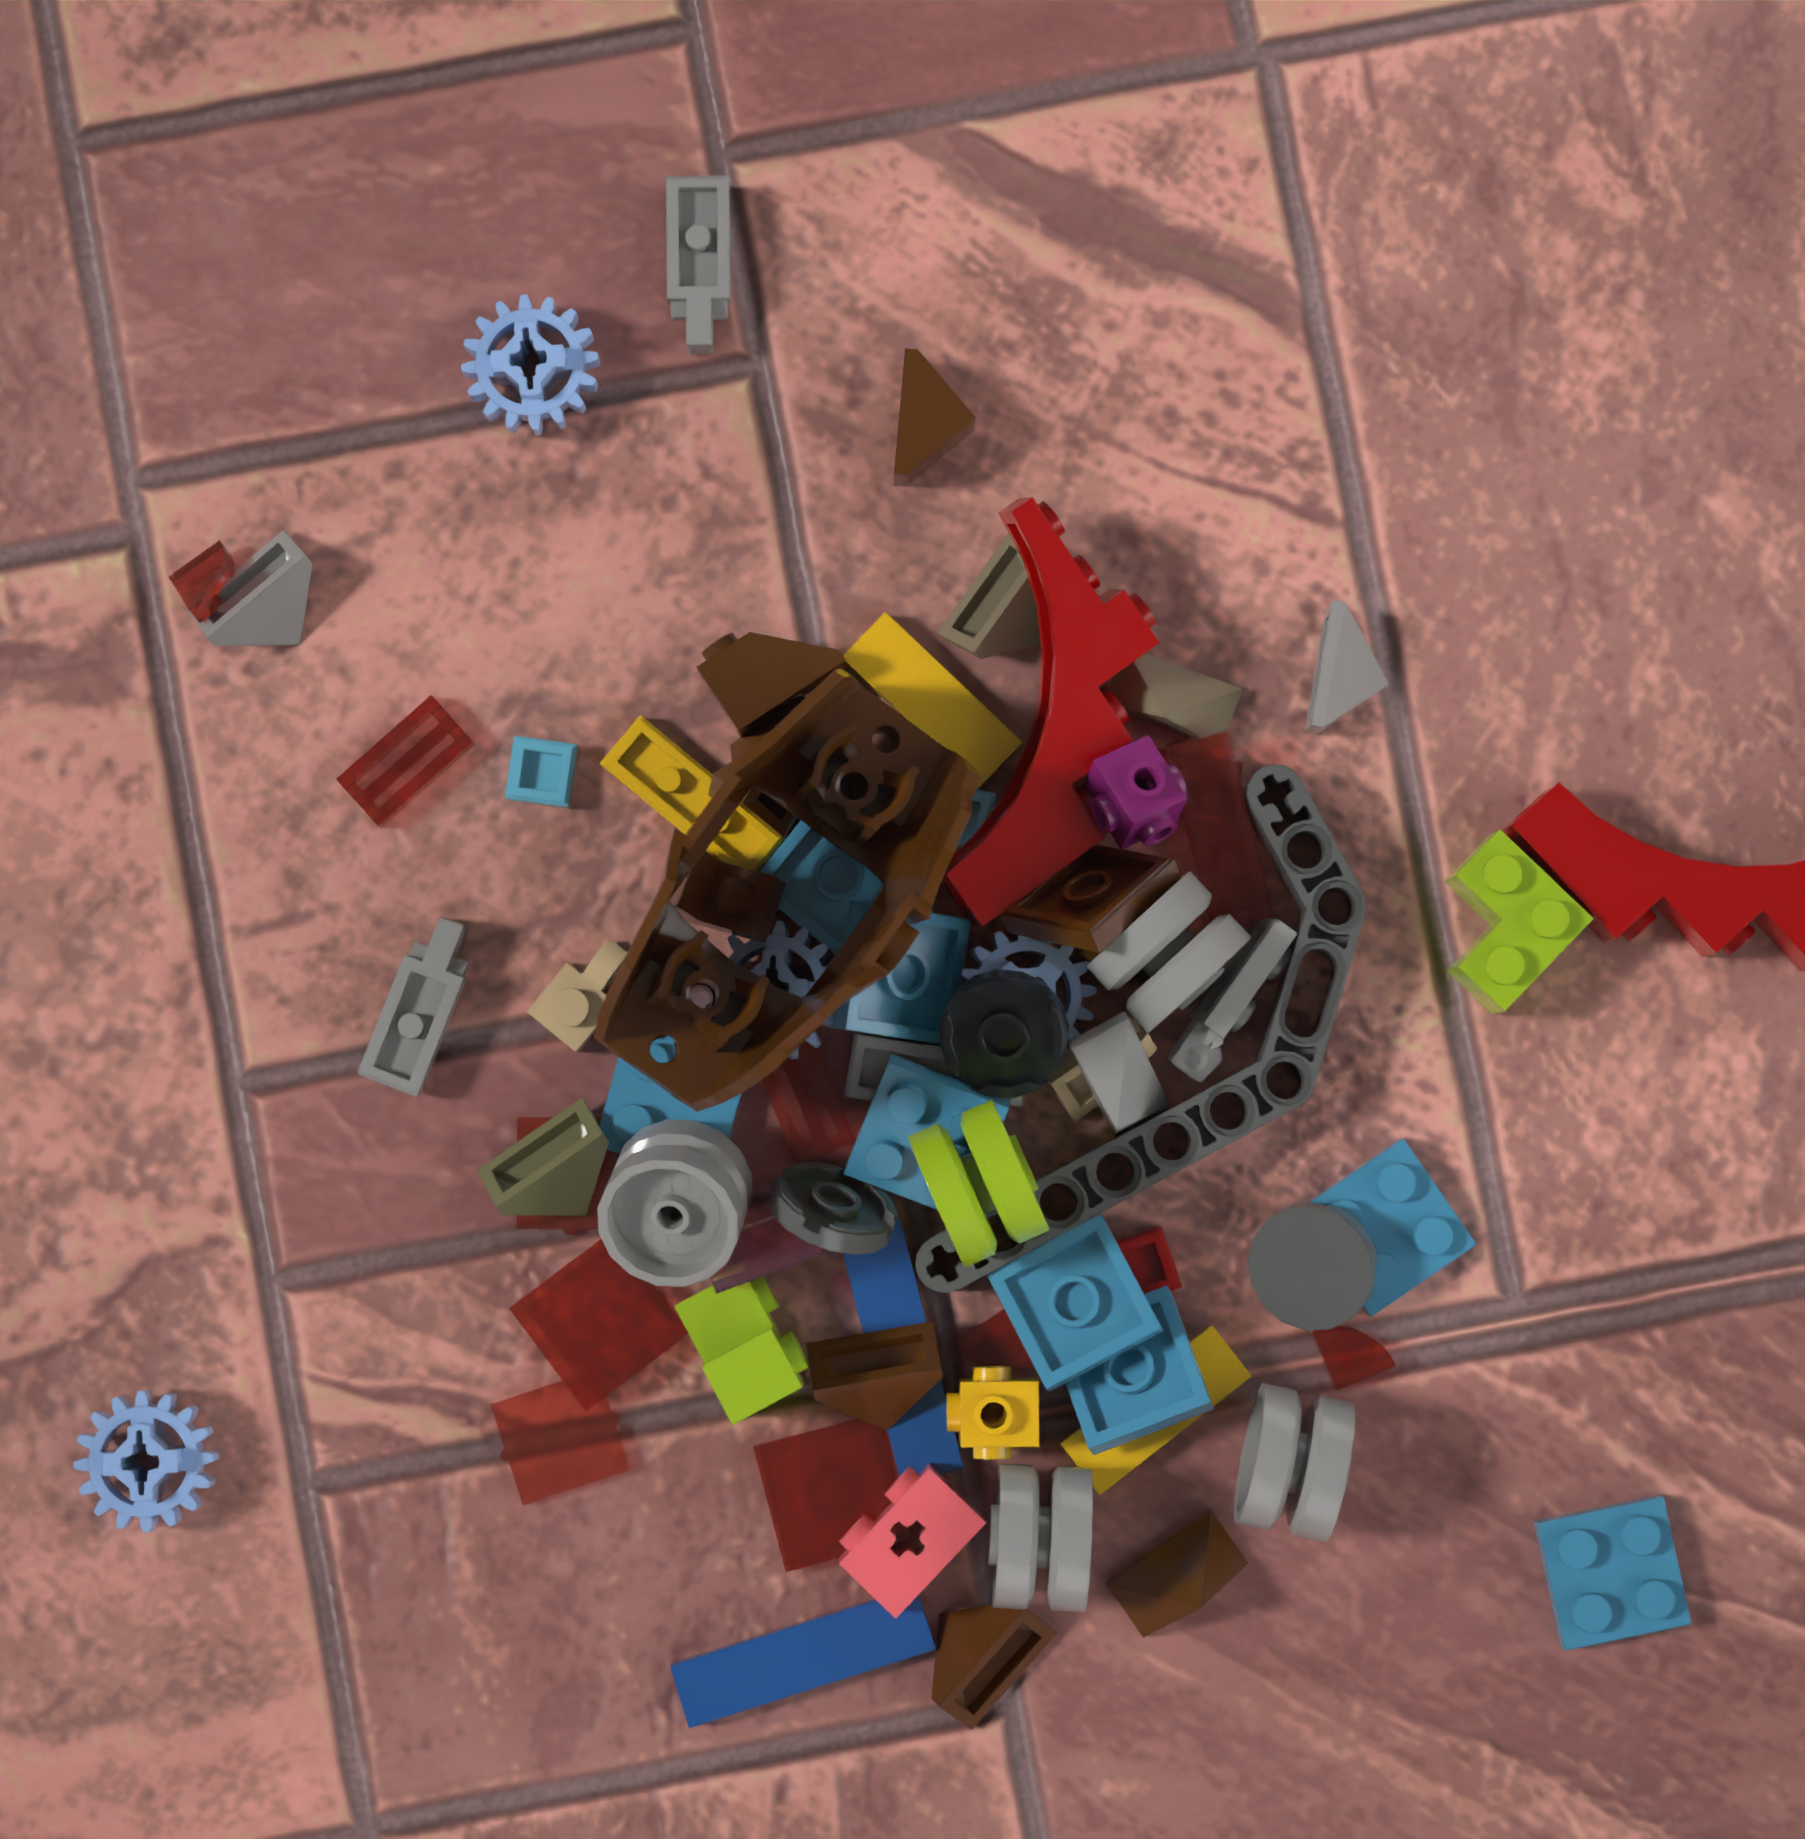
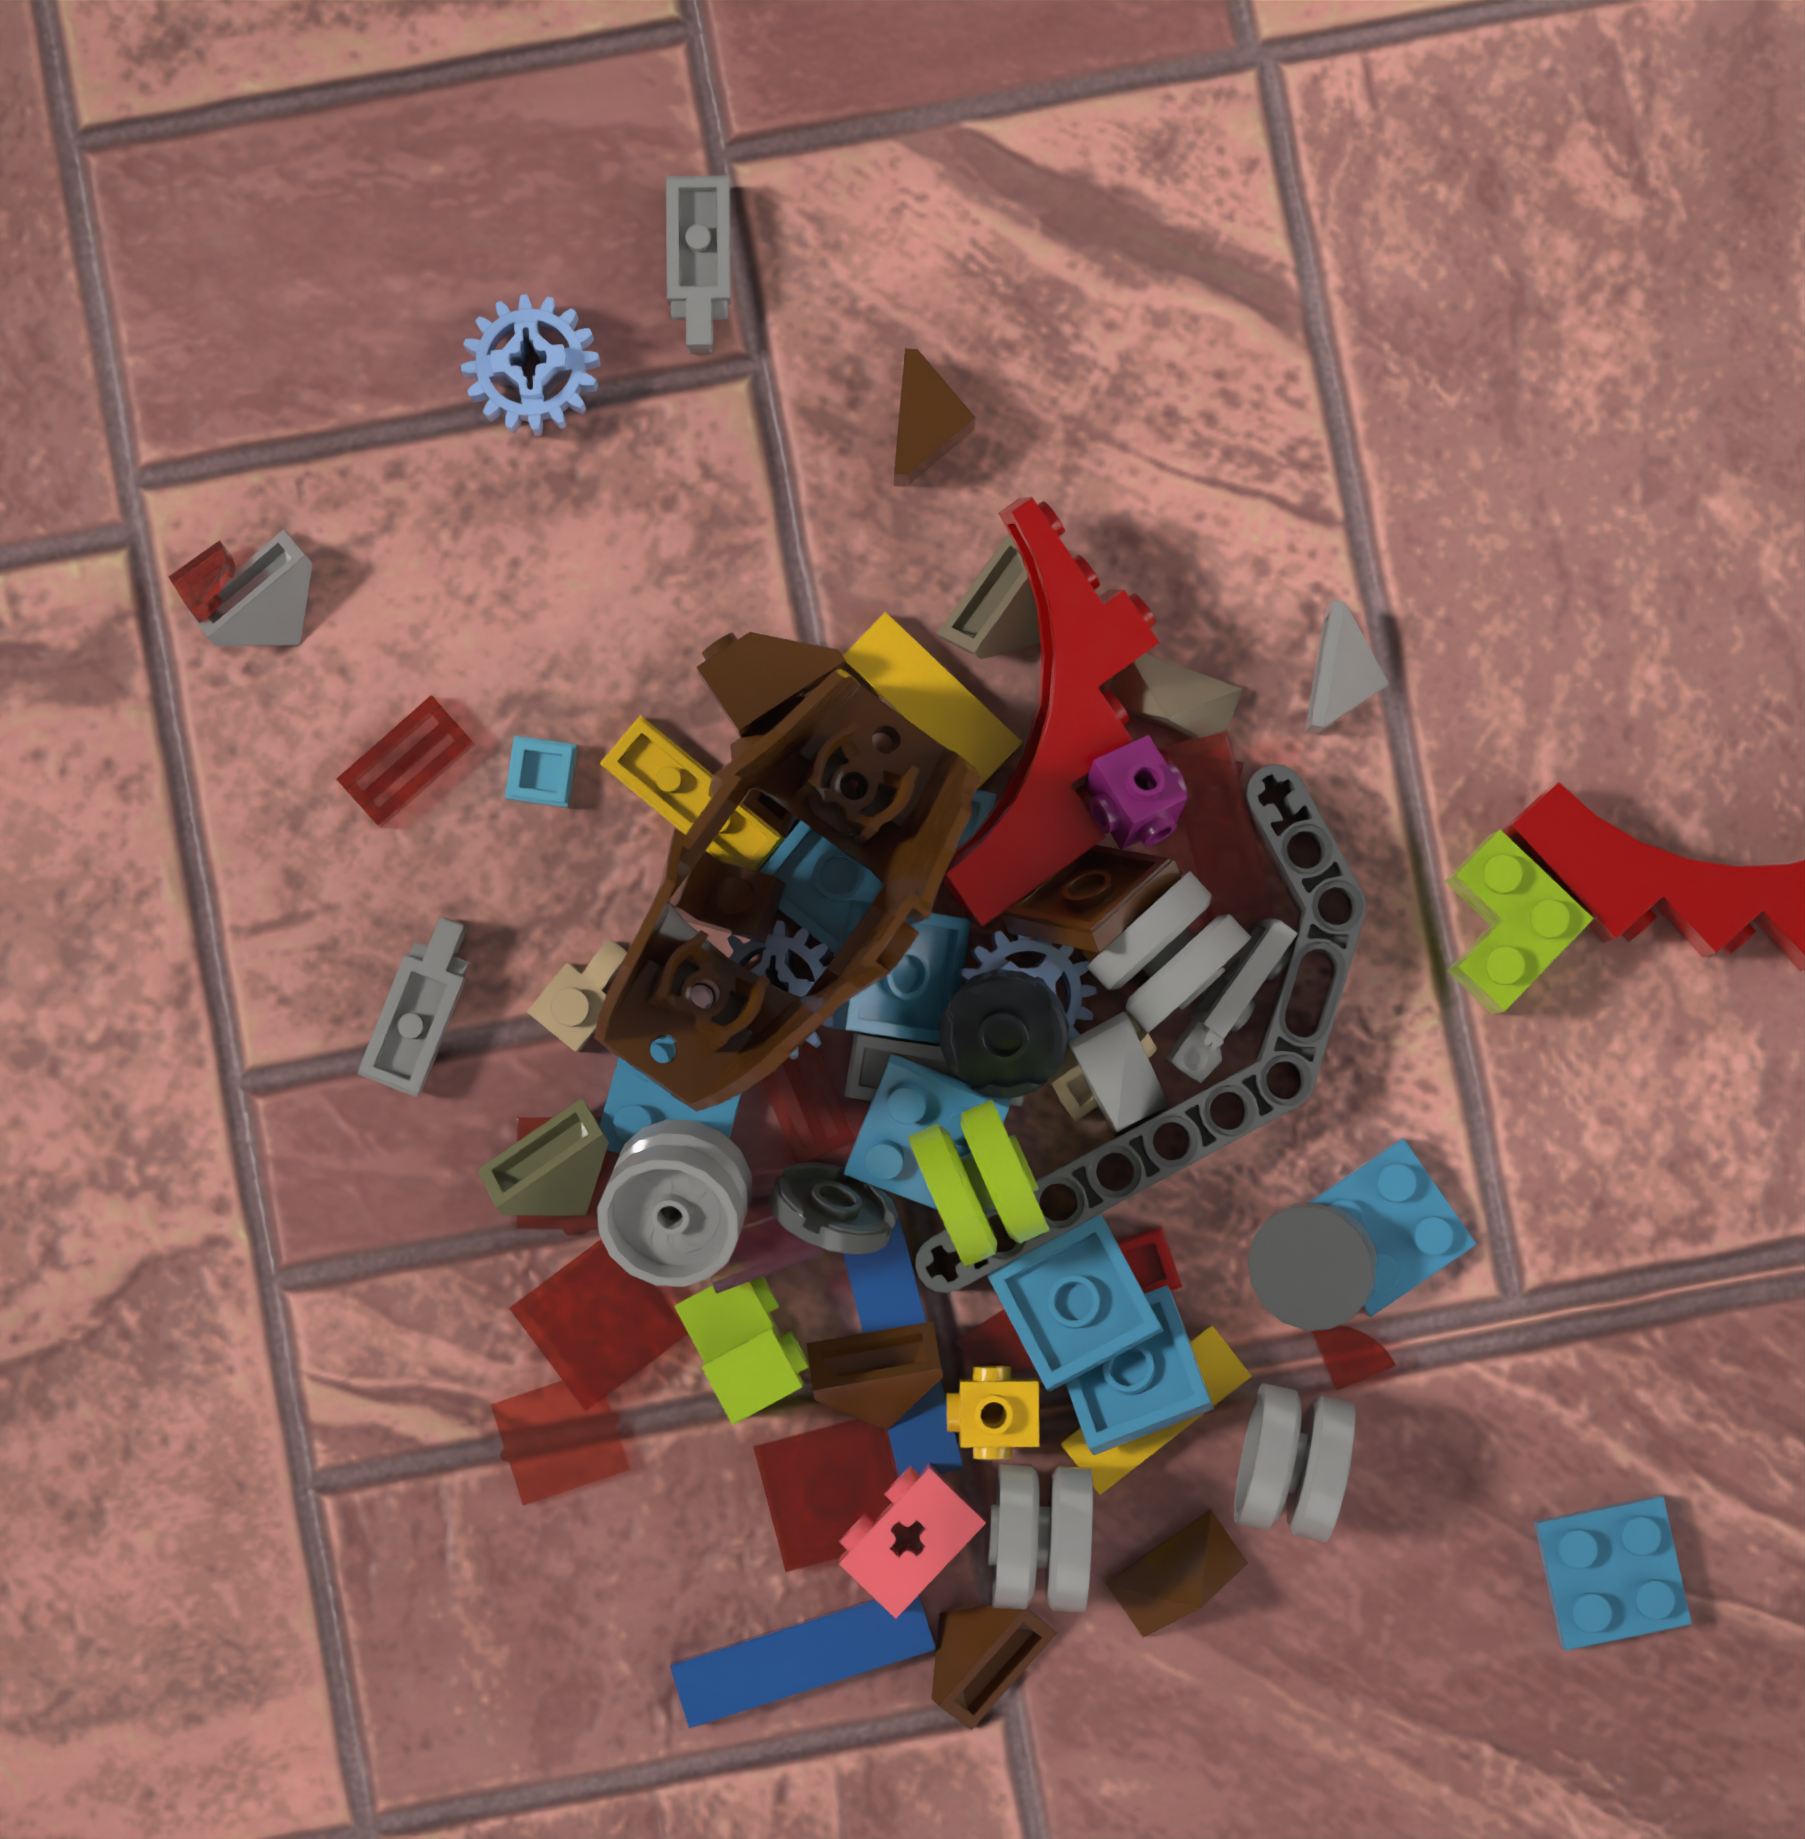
light blue gear [73,1389,219,1532] -> none

